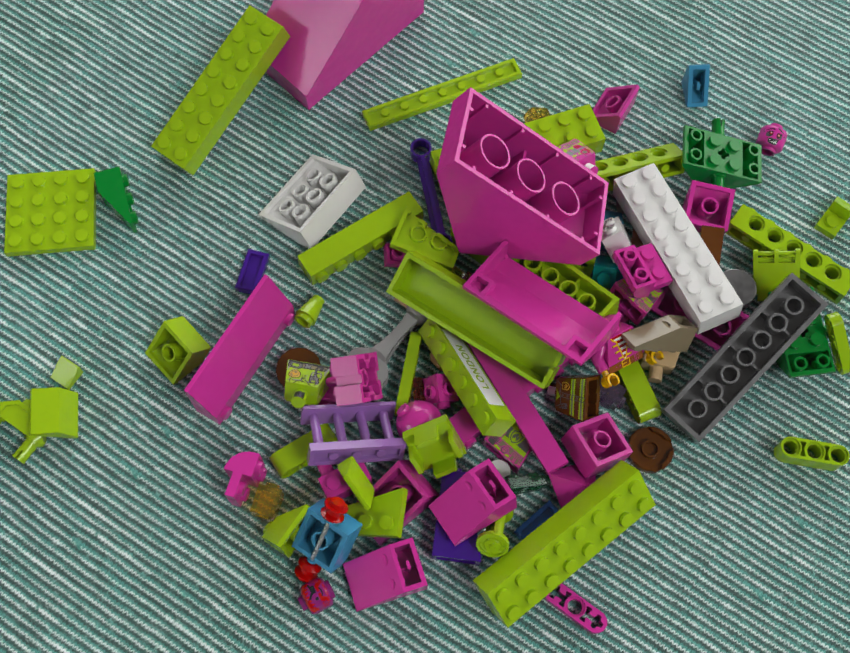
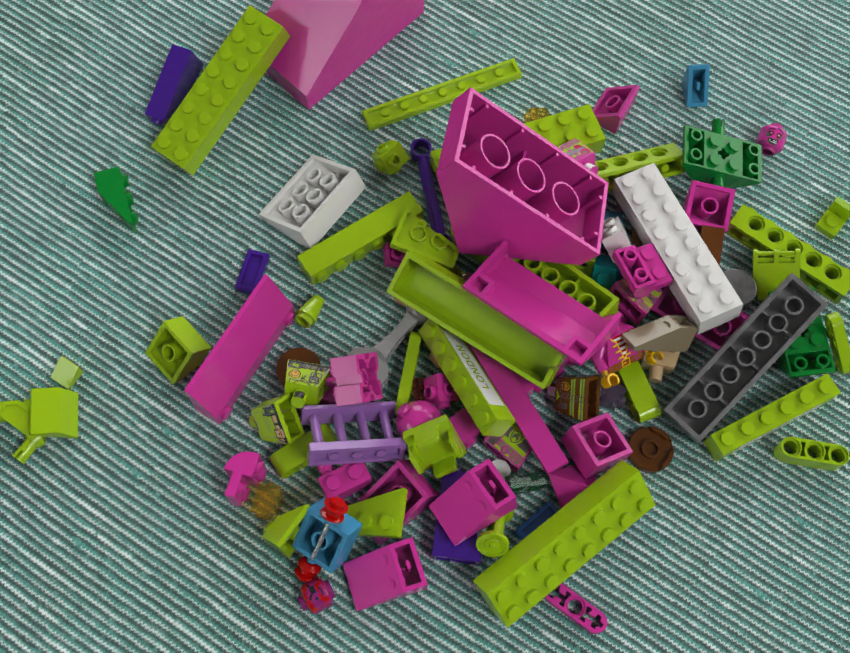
lime plate [4,168,96,257] -> none
lime slope [337,456,375,511] -> none
none -> dark purple slope [145,44,204,127]
none -> lime torso [249,393,305,445]
none -> lime brick [371,140,410,175]
none -> lime brick [704,373,841,462]

